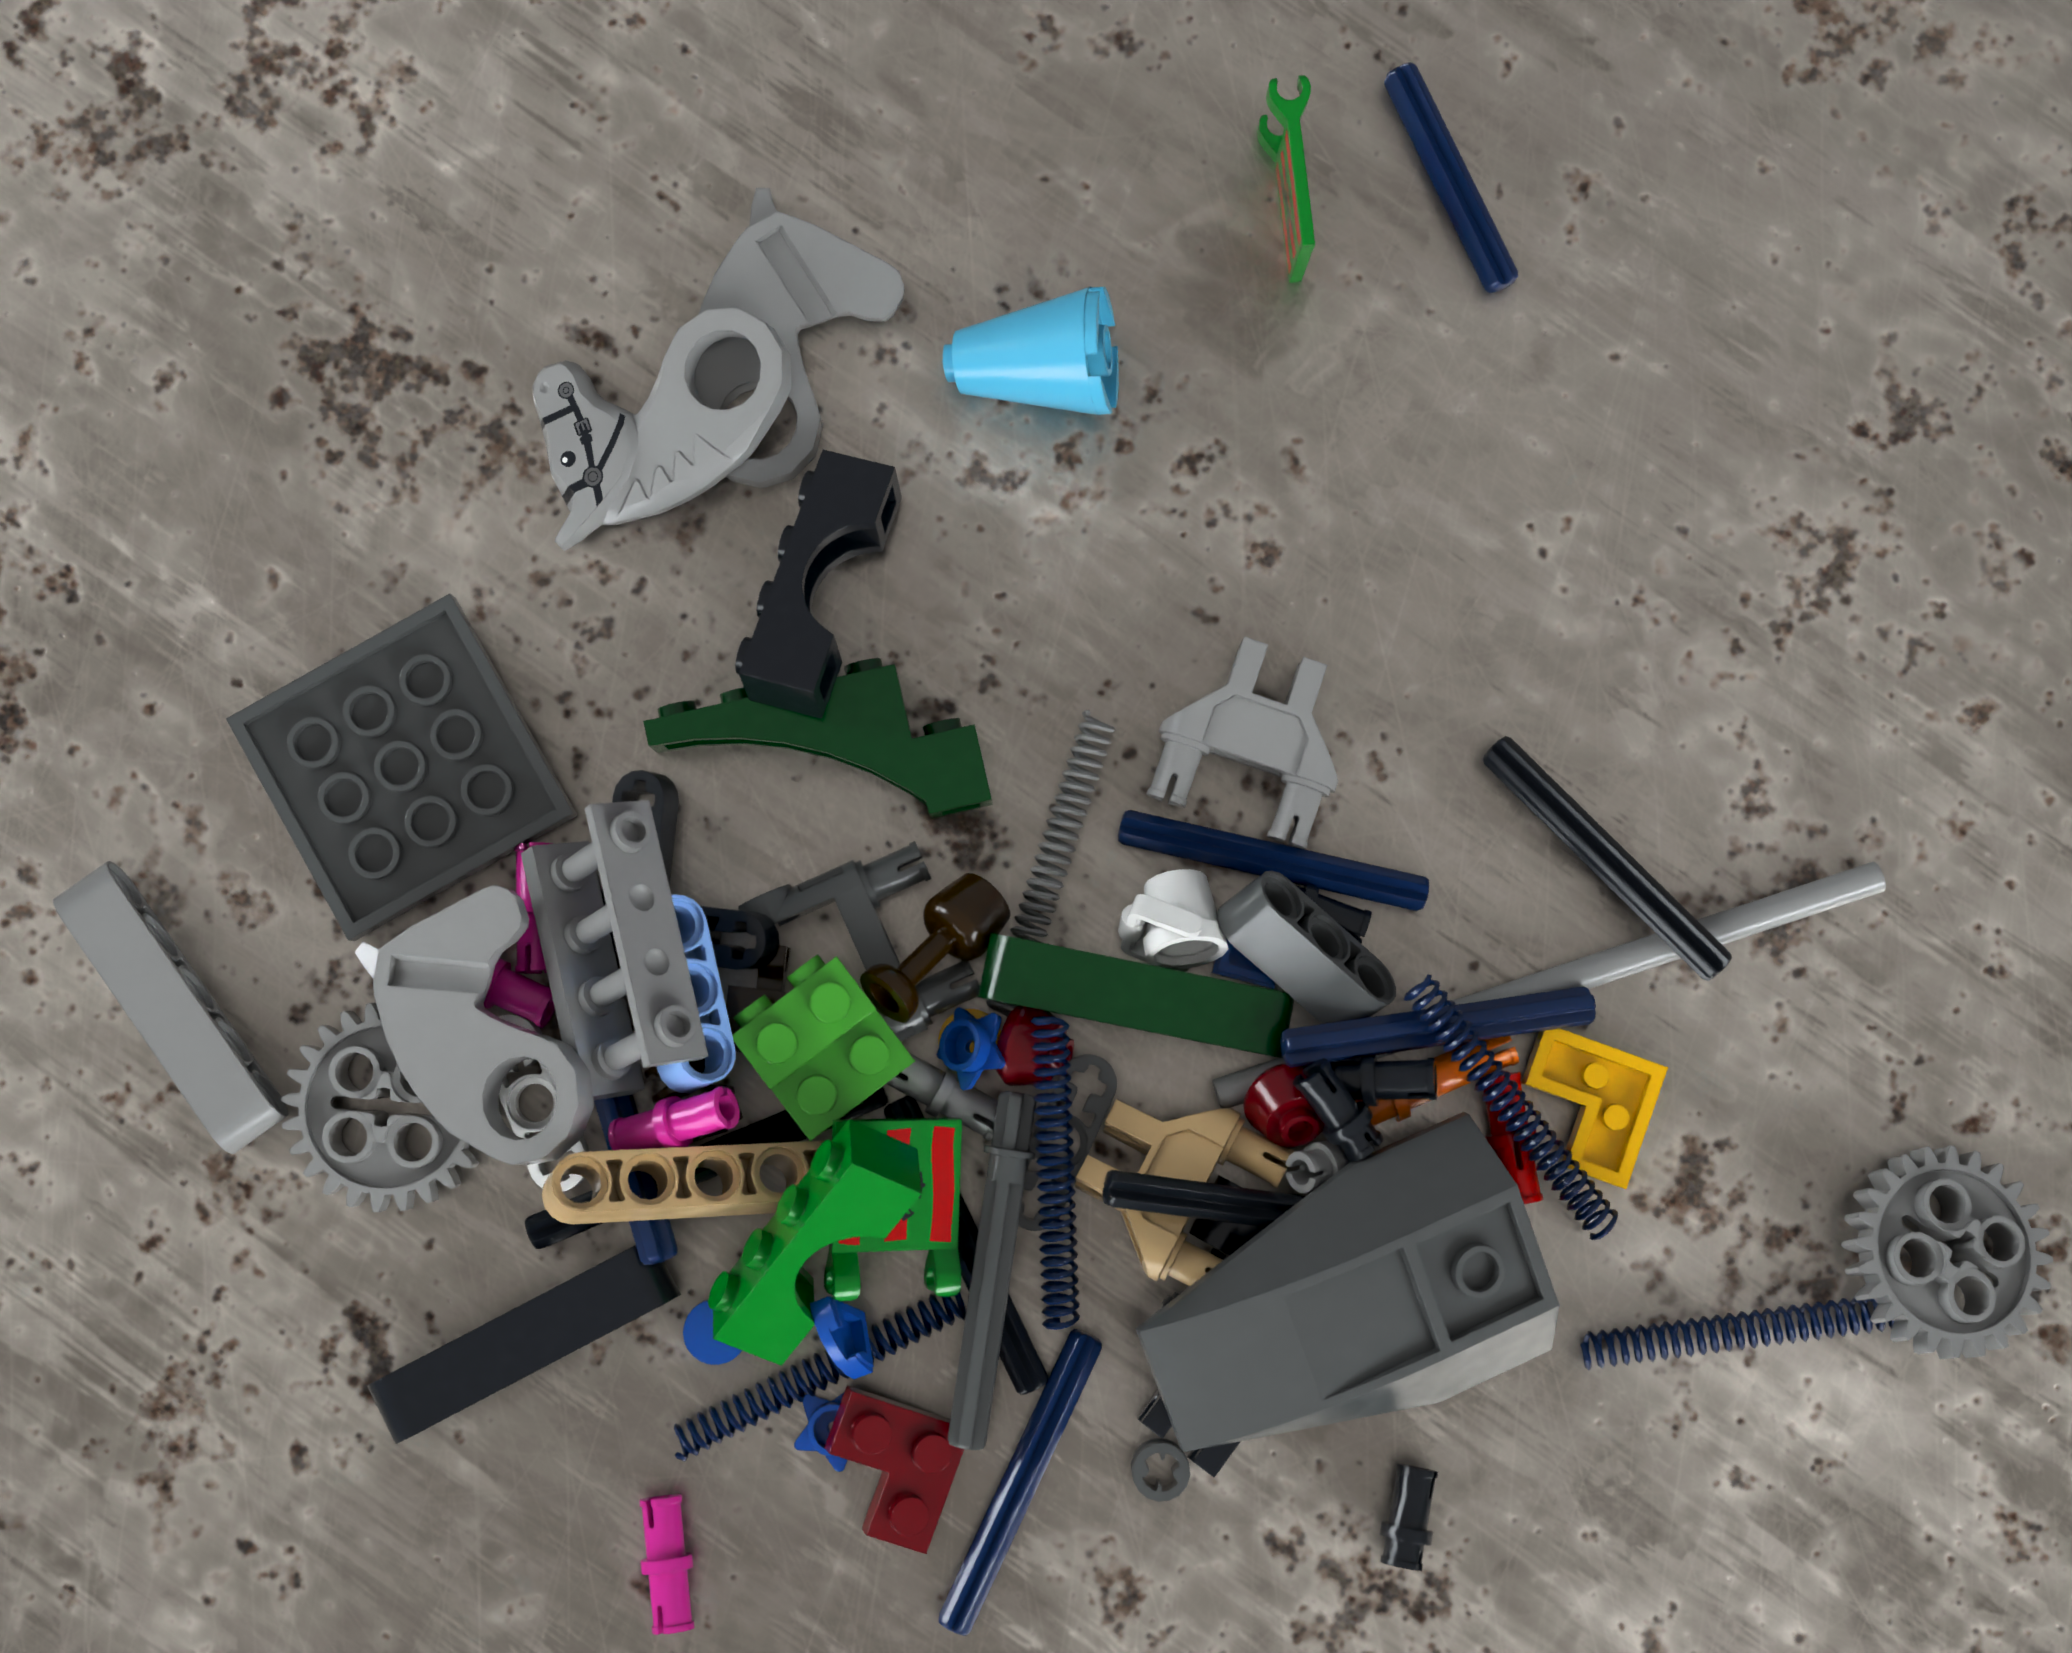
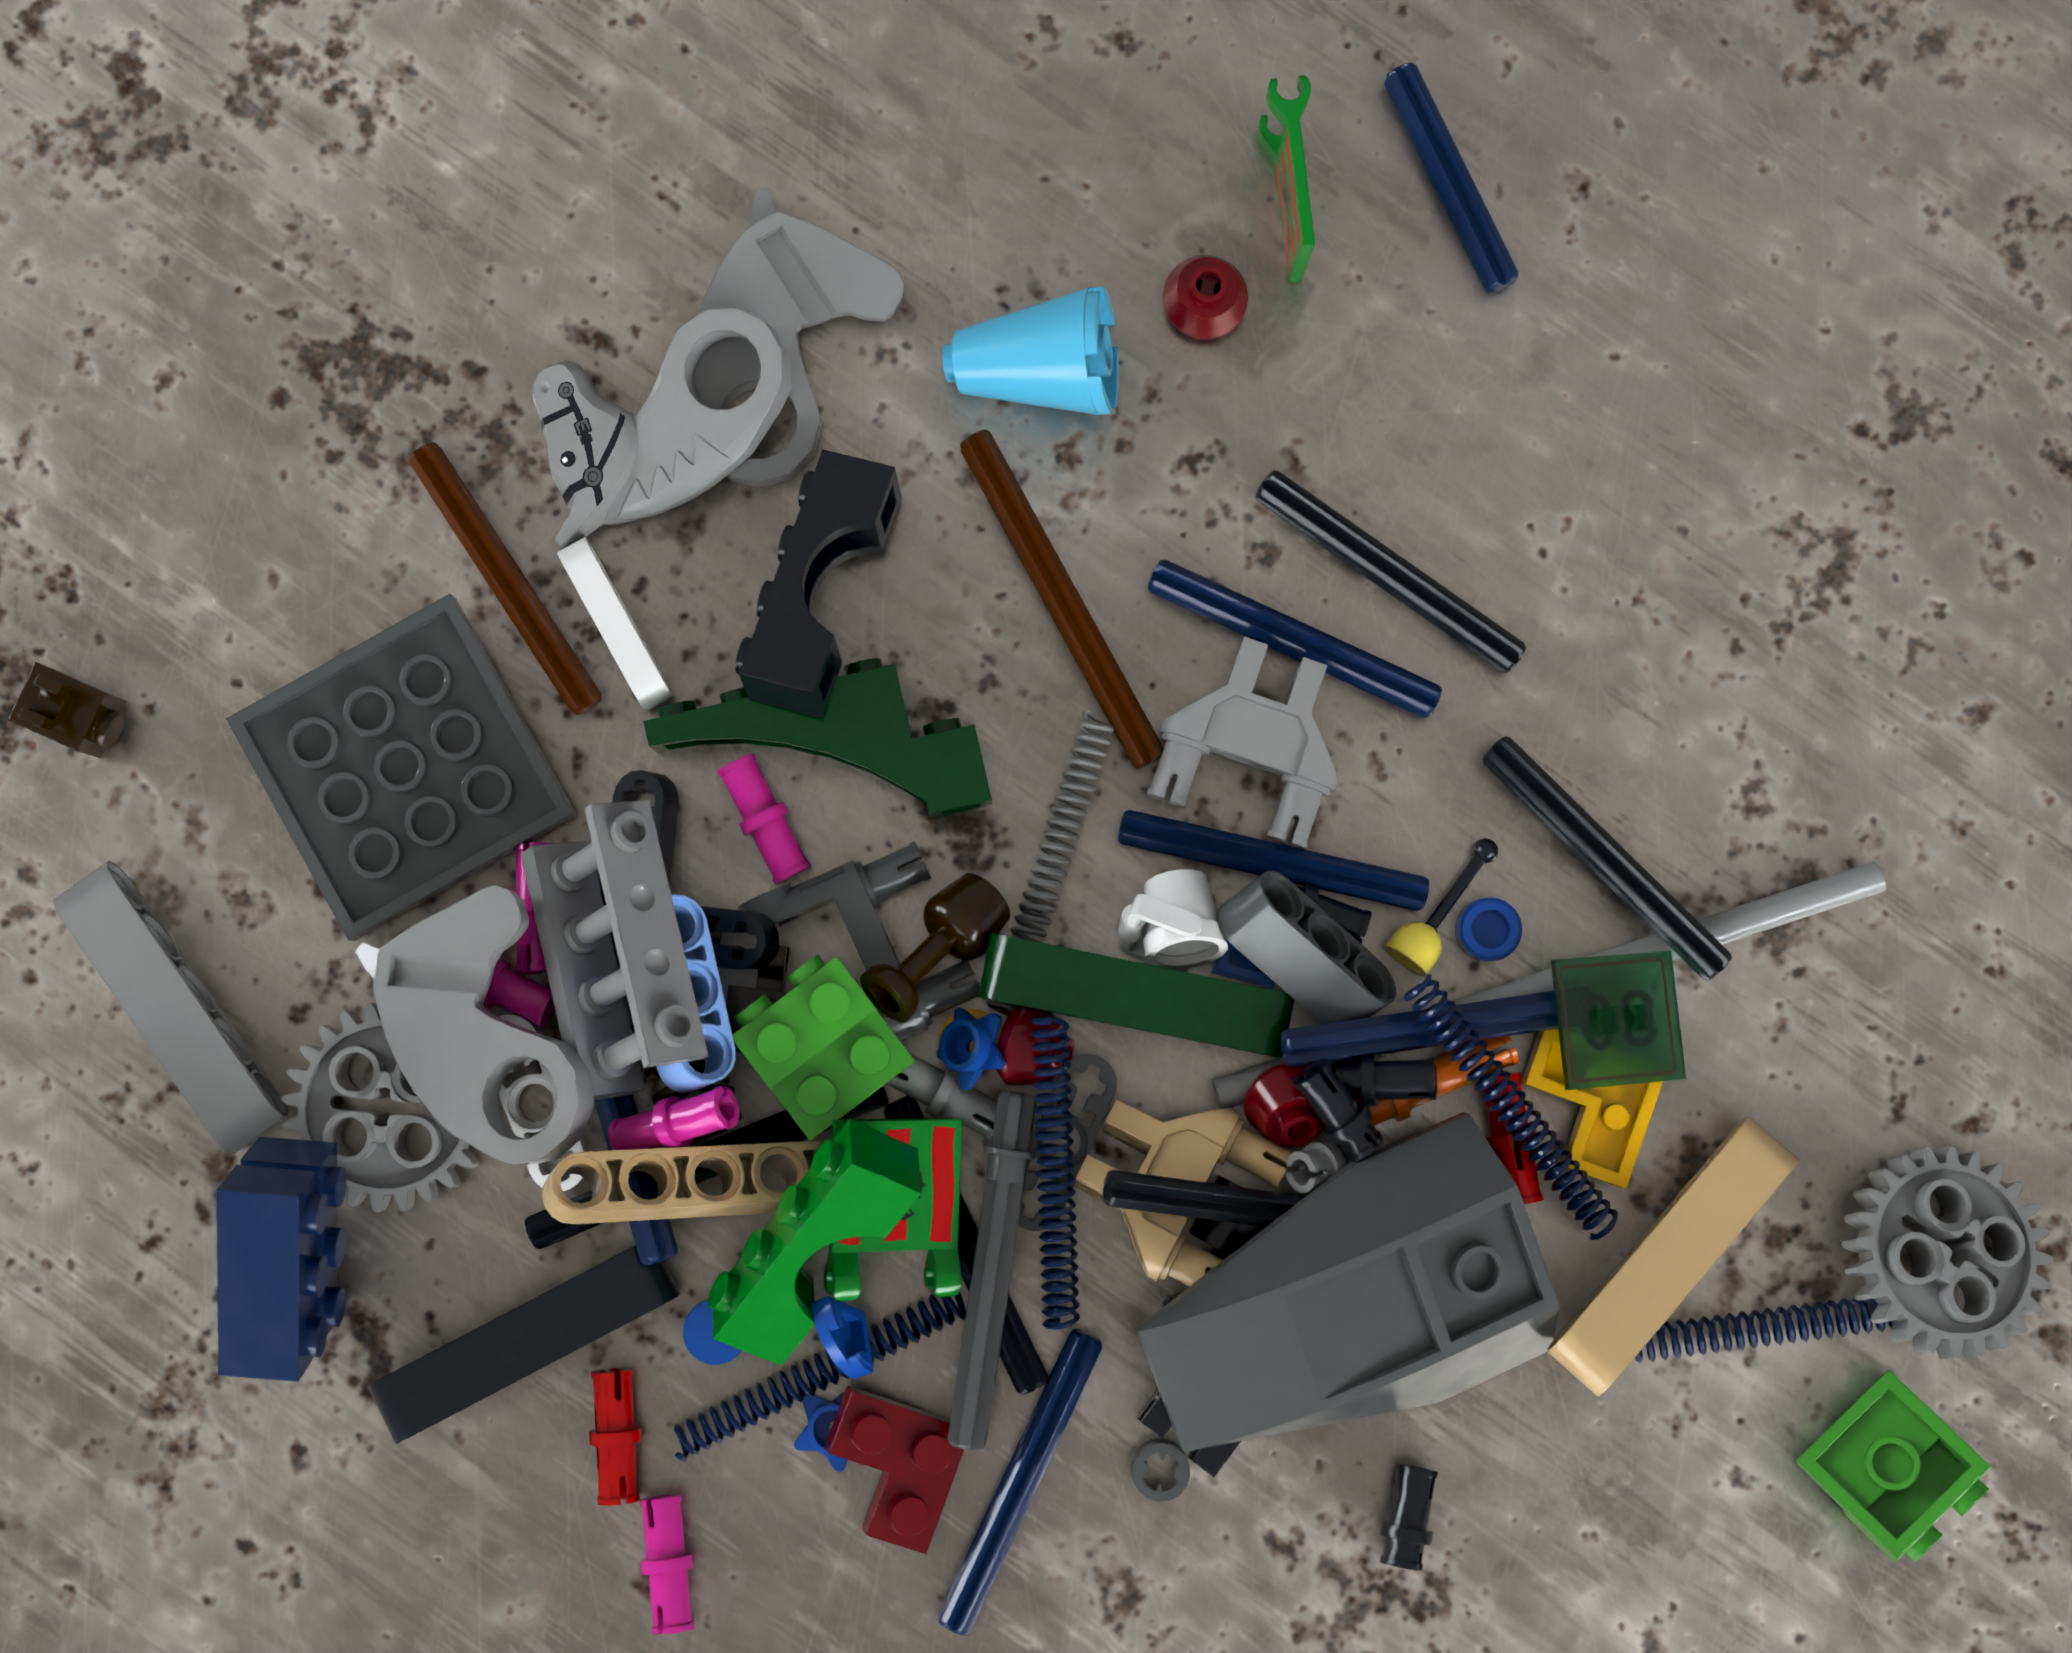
none -> dark brown brick [8,662,127,758]
none -> dark blue piece [217,1136,347,1382]
none -> reddish brown axle [408,442,602,715]
none -> white beam [557,537,674,712]
none -> red pin [589,1367,642,1506]
none -> dark pink pin [717,753,811,885]
none -> reddish brown axle [960,429,1164,769]
none -> dark blue axle [1148,560,1442,718]
none -> dark red cone [1163,255,1248,340]
none -> black axle [1255,470,1526,673]
none -> hinge [1384,838,1498,977]
none -> blue tile [1455,897,1522,962]
none -> tan beam [1546,1116,1800,1397]
none -> clear green piece [1551,951,1686,1090]
none -> bright green plate [1796,1370,1991,1563]

